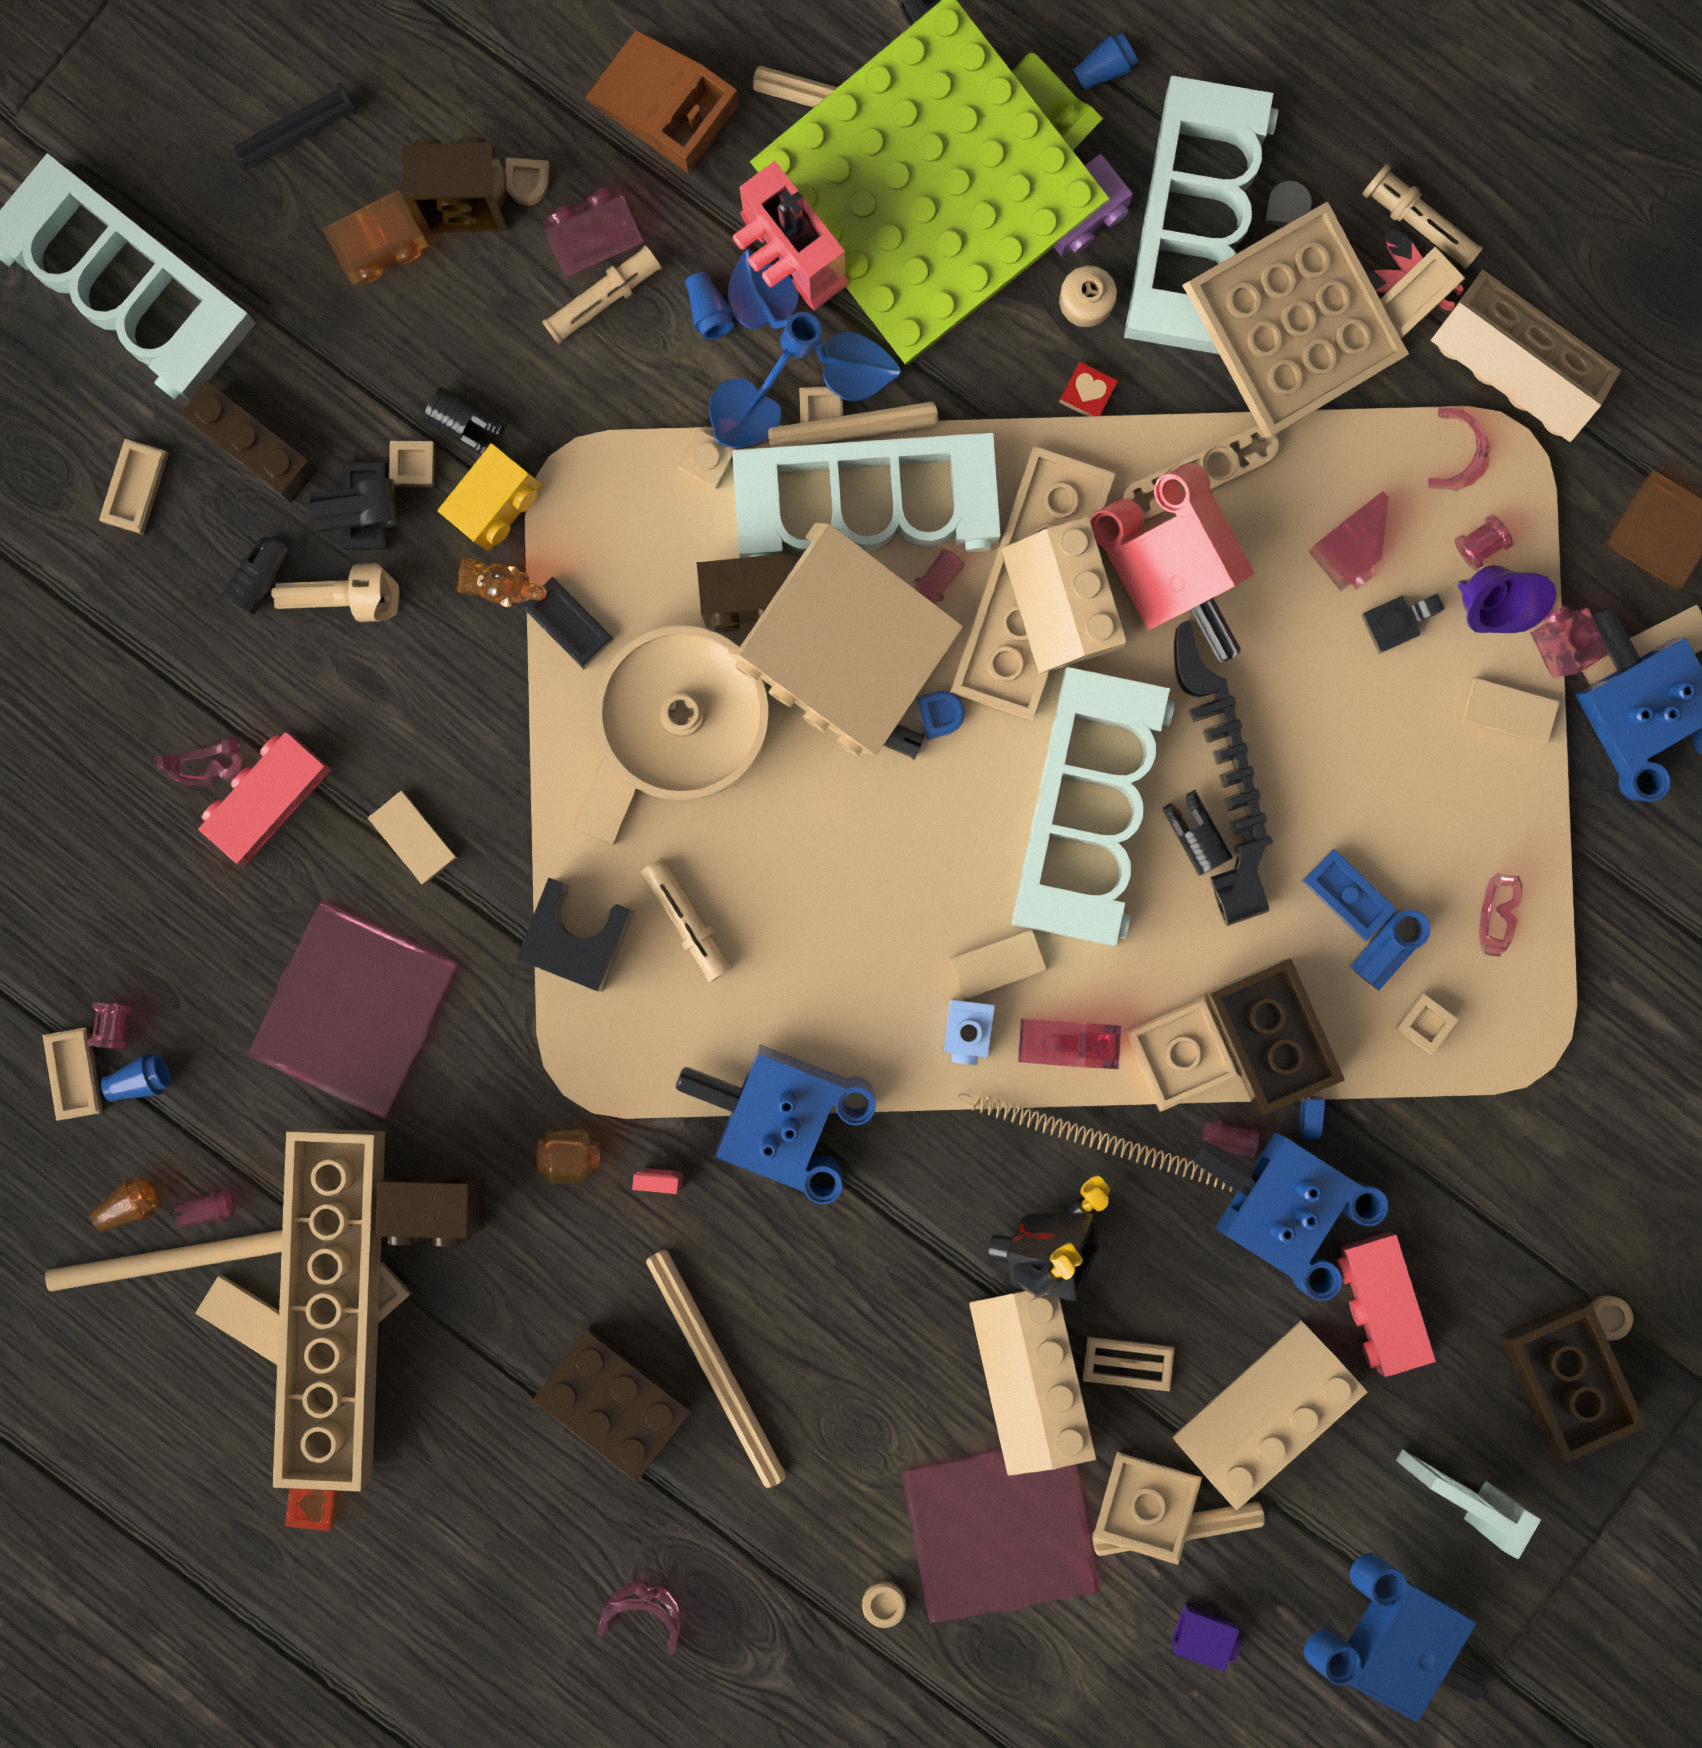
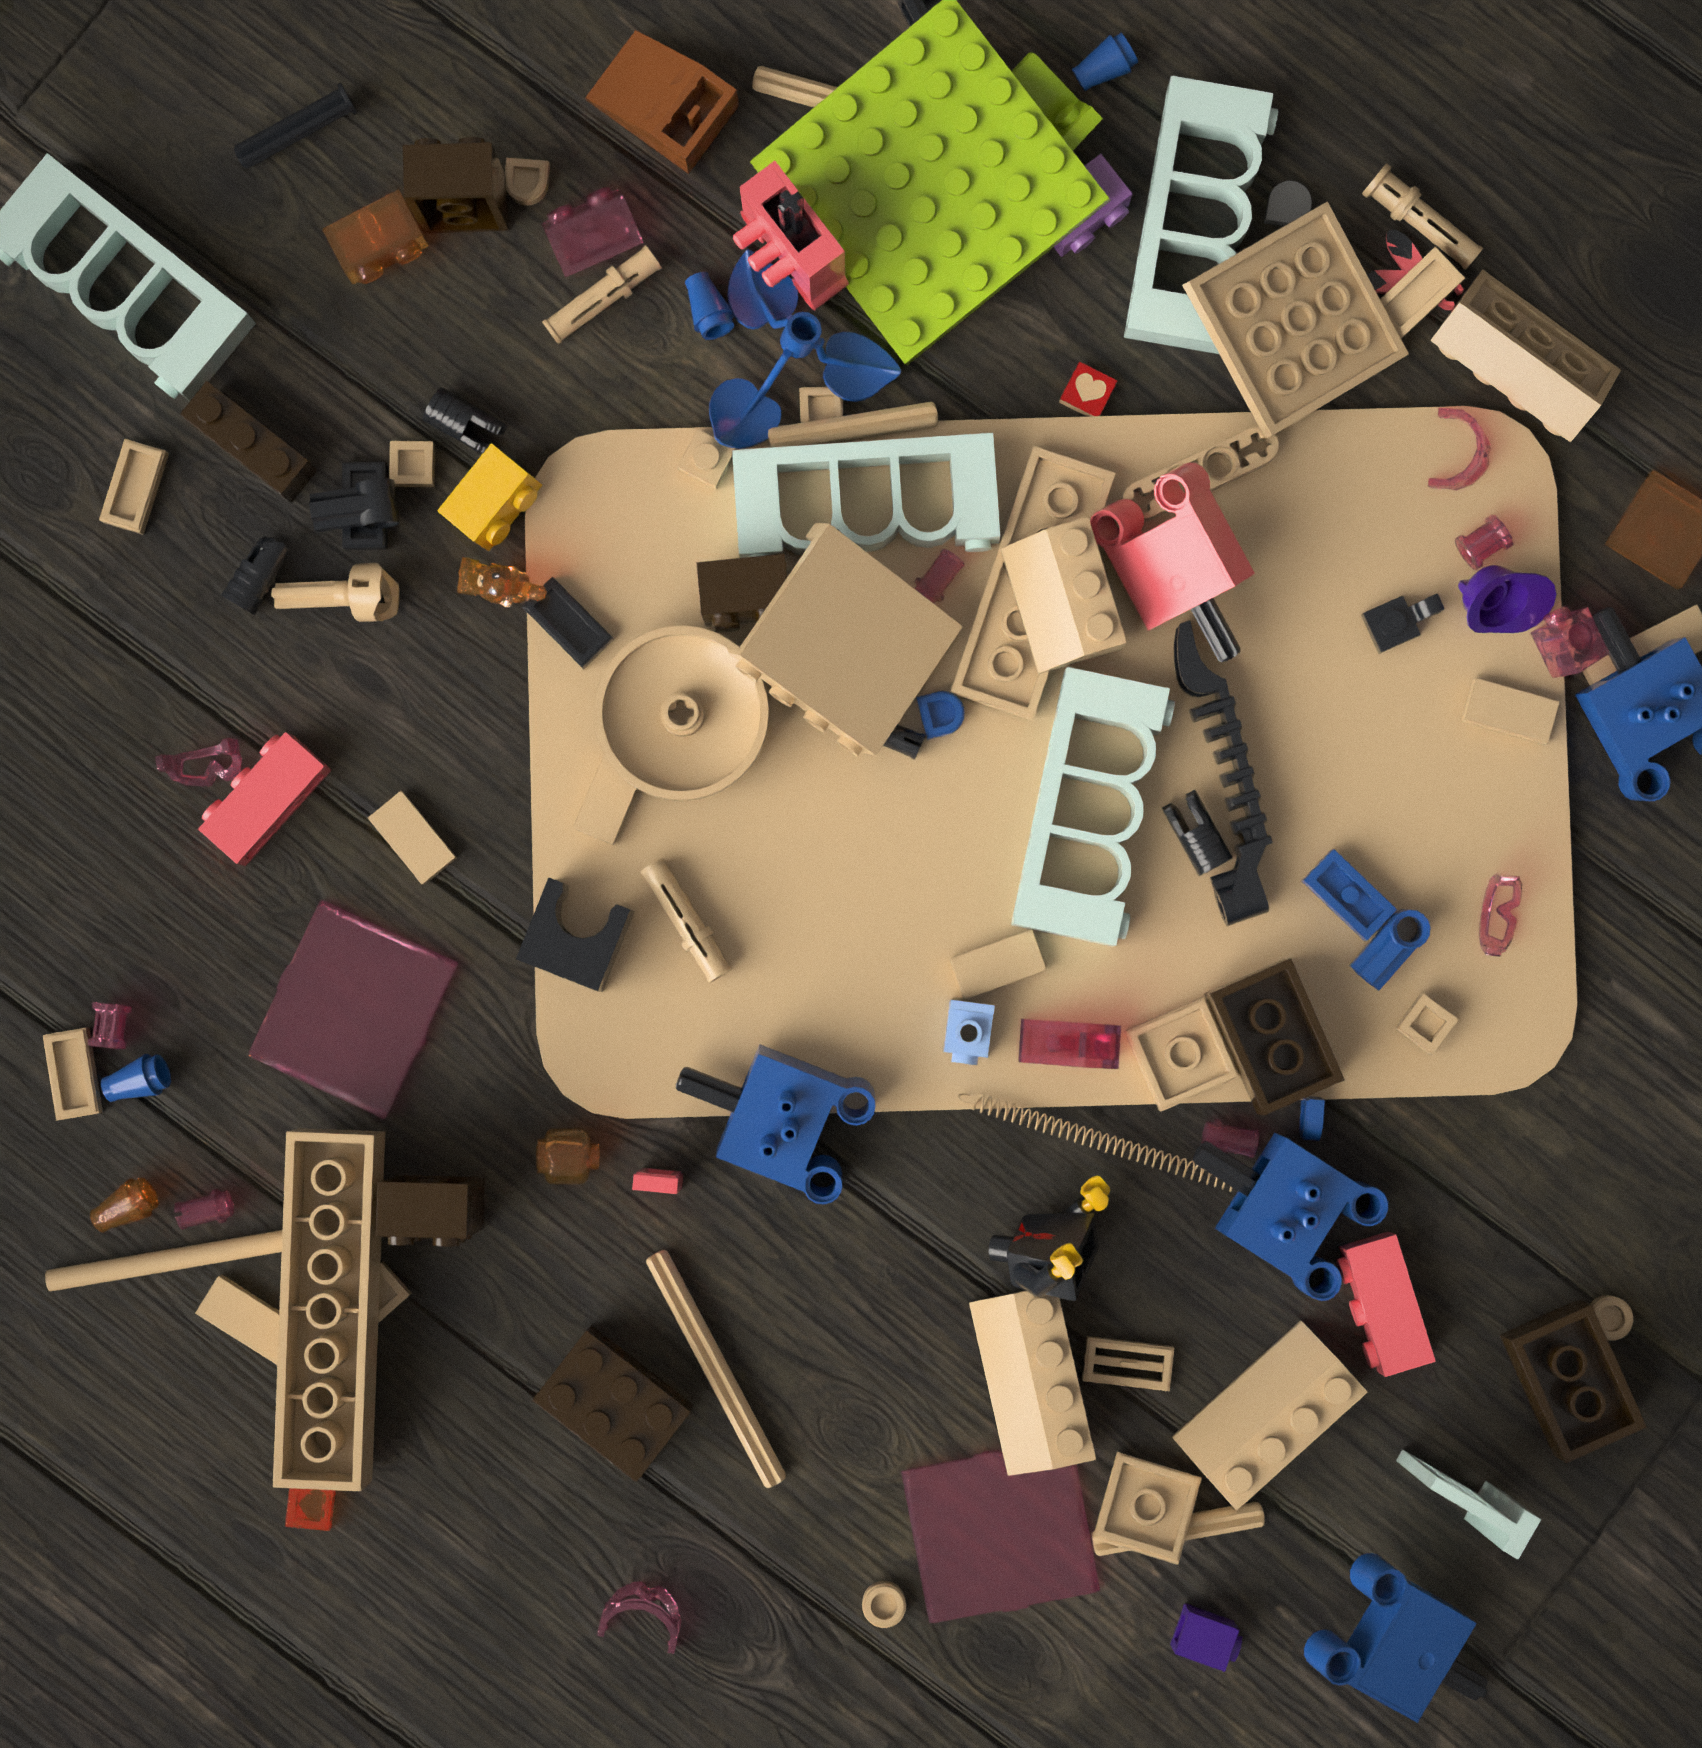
tan head [1059,265,1117,327] -> none
clear pink slope [1308,491,1389,591] -> none

